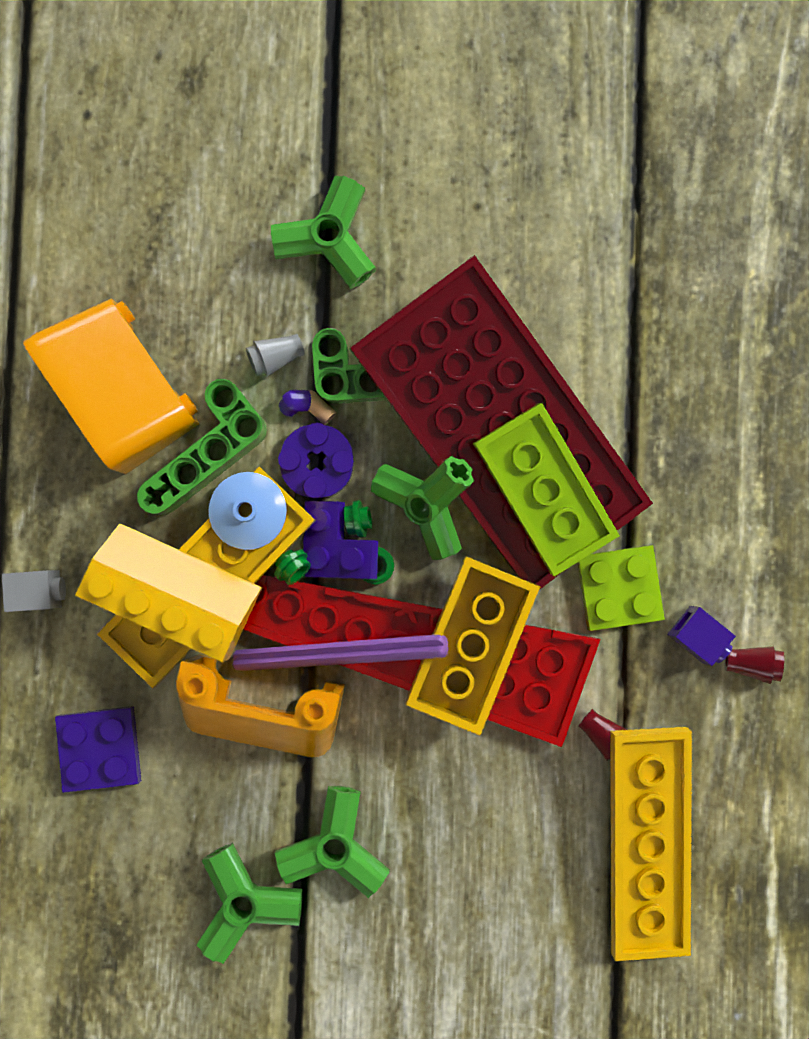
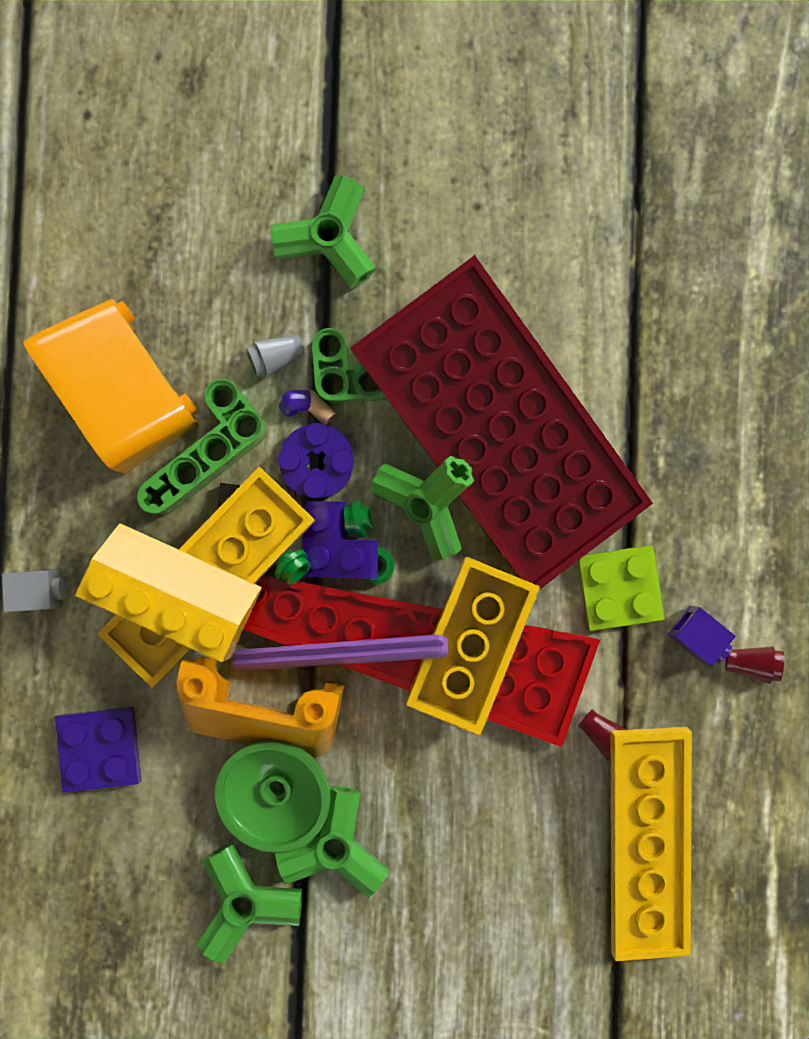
light blue dish [209,472,287,550] -> none
lime plate [473,403,620,577] -> none
none -> bright green dish [215,740,331,852]

